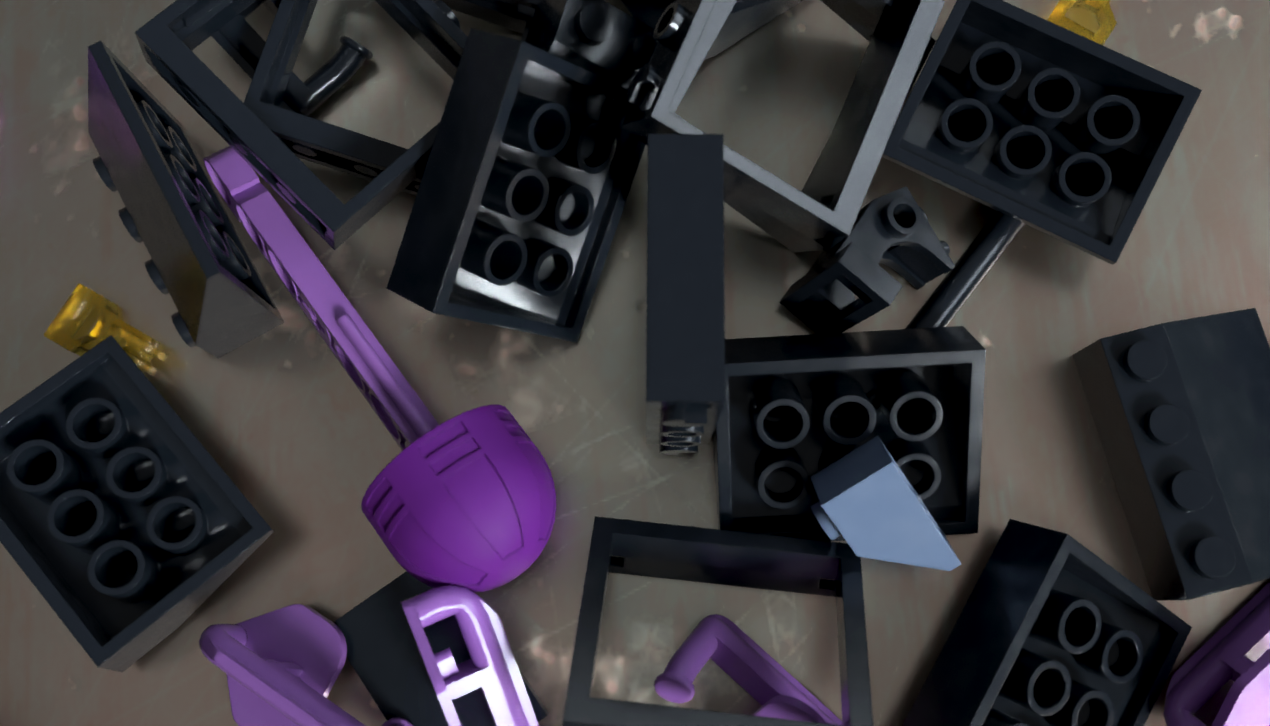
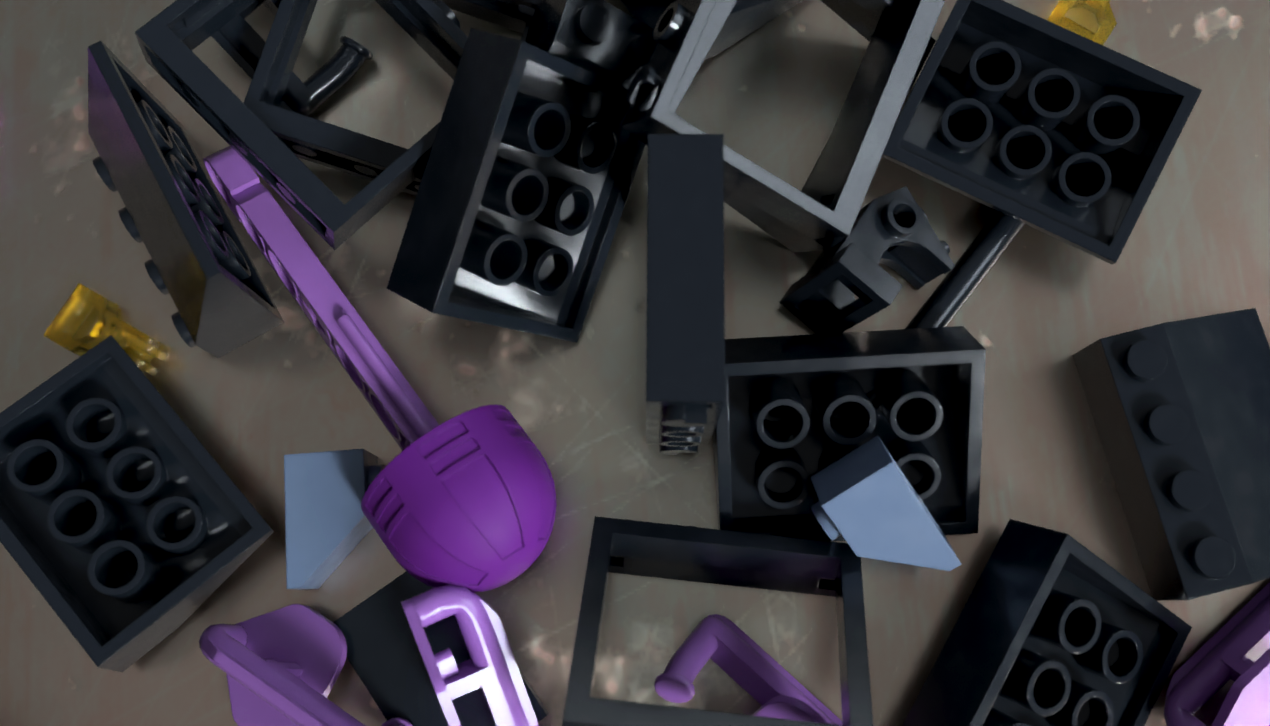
none -> sand blue slope [284,449,385,590]

